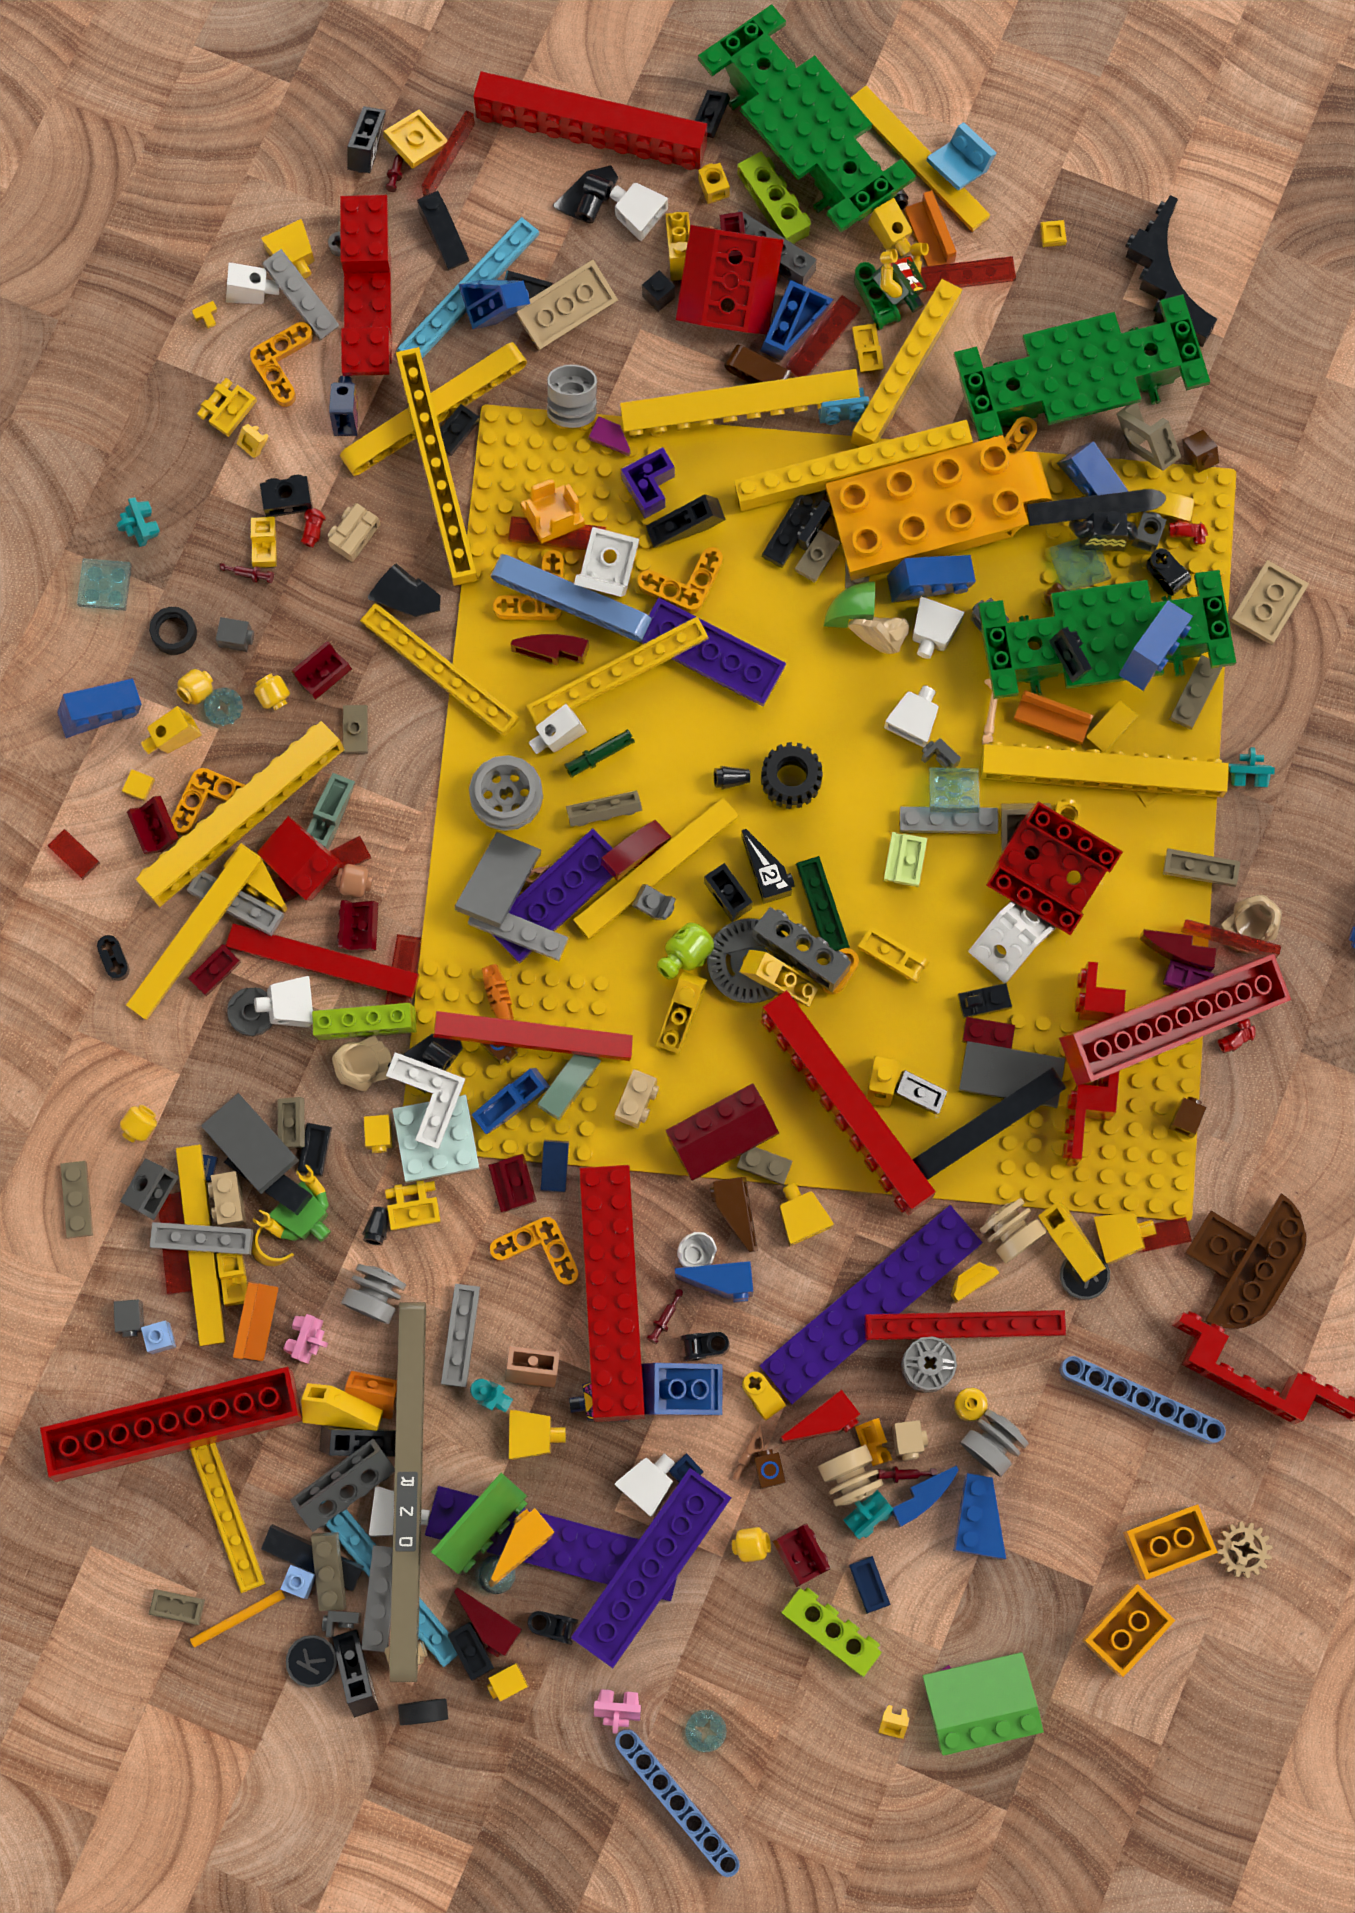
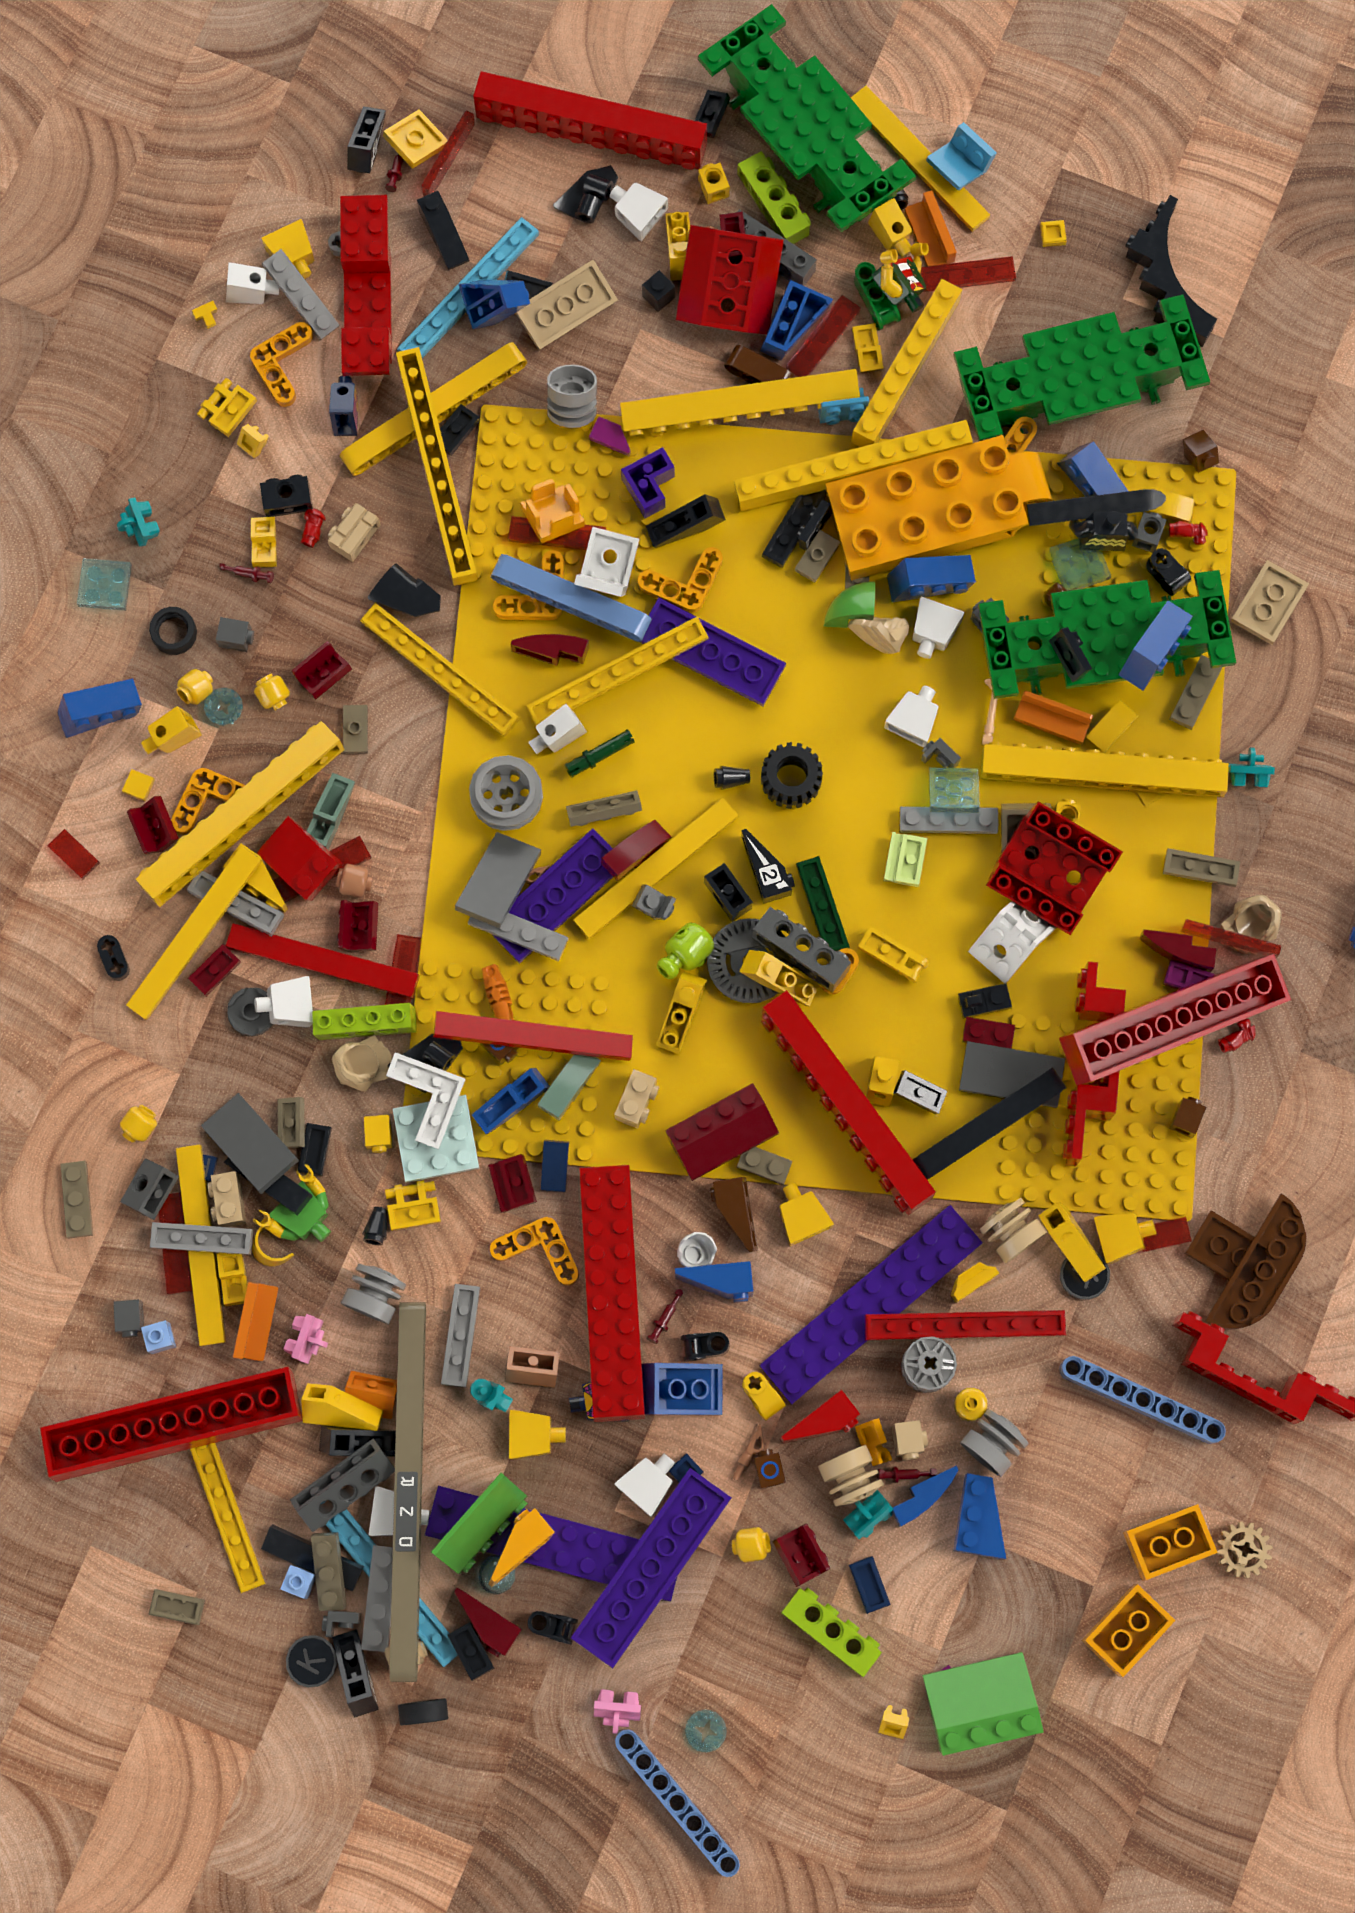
light orange bar [190,1589,286,1648] -> none
yellow brick [487,1663,529,1702] -> none
dark tan panel [1116,403,1181,471] -> none

